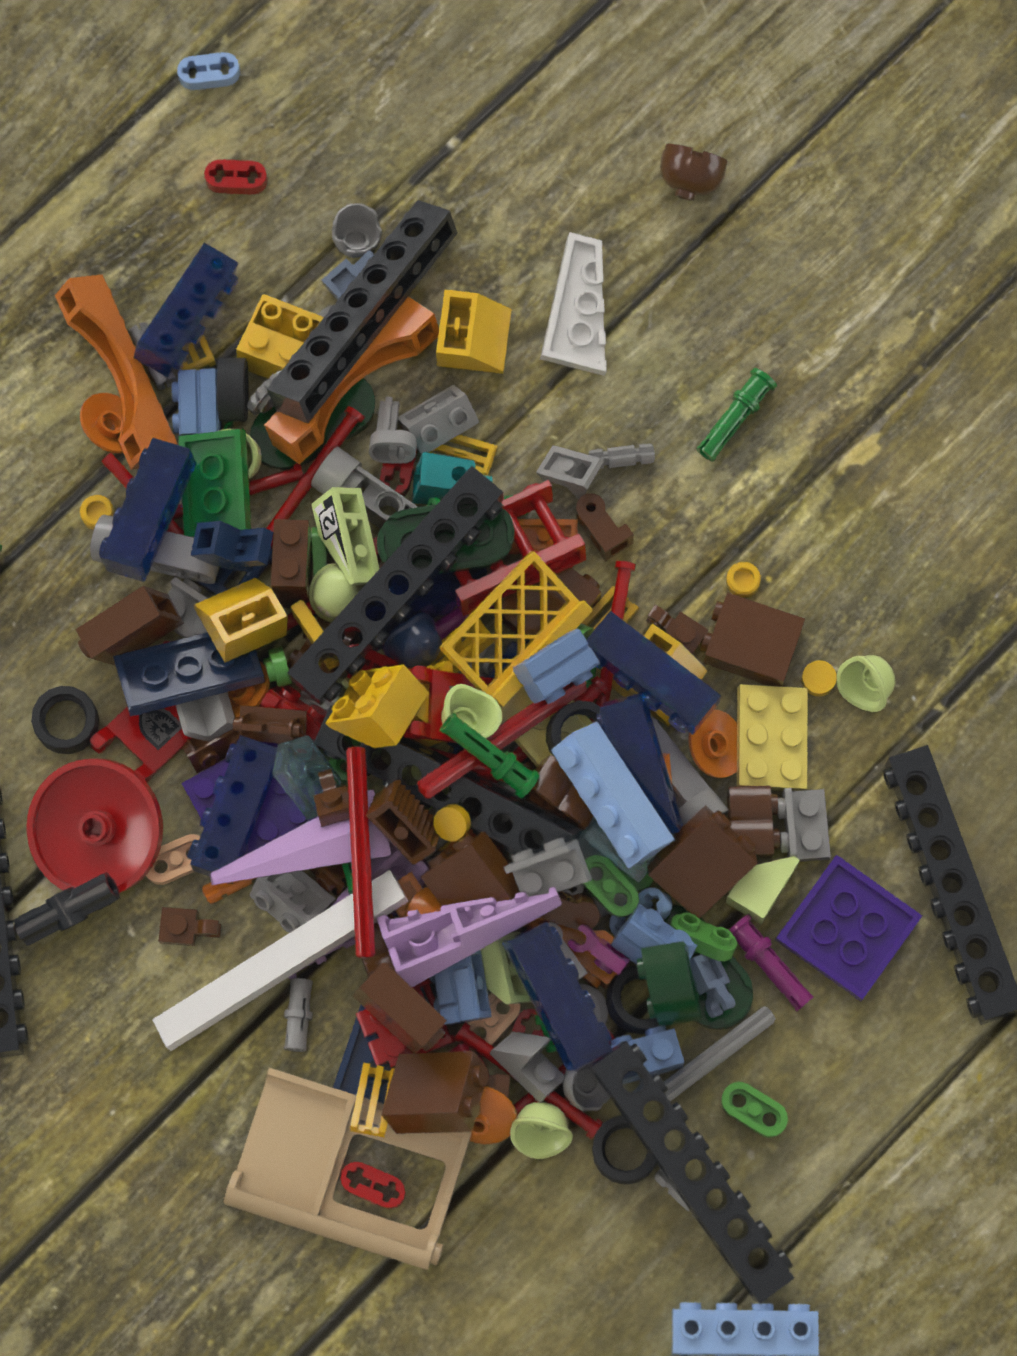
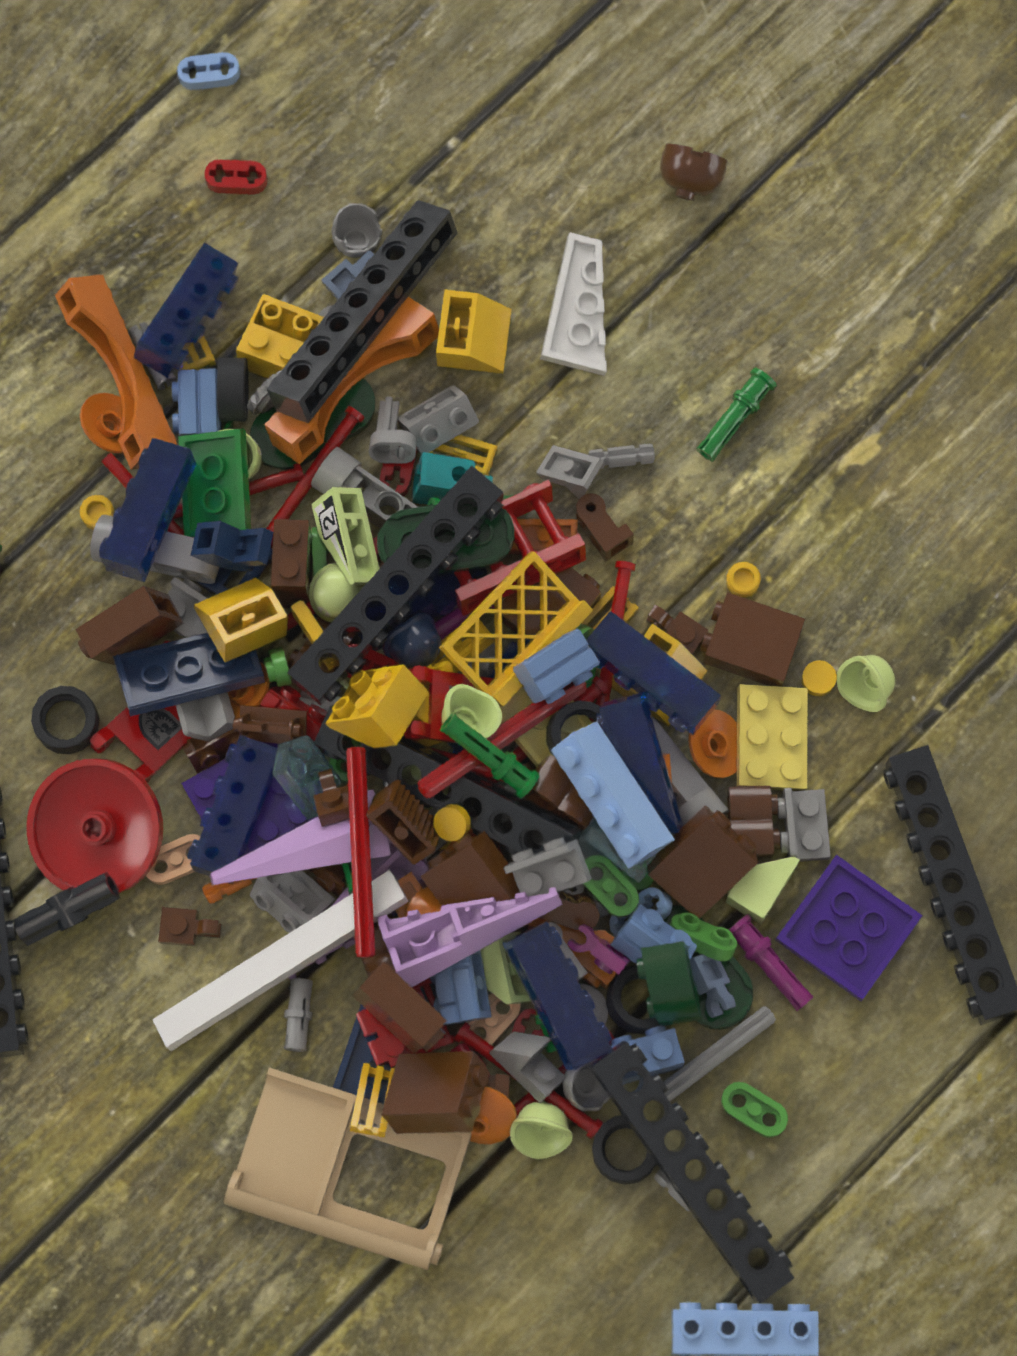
red beam [340,1162,406,1210] -> none

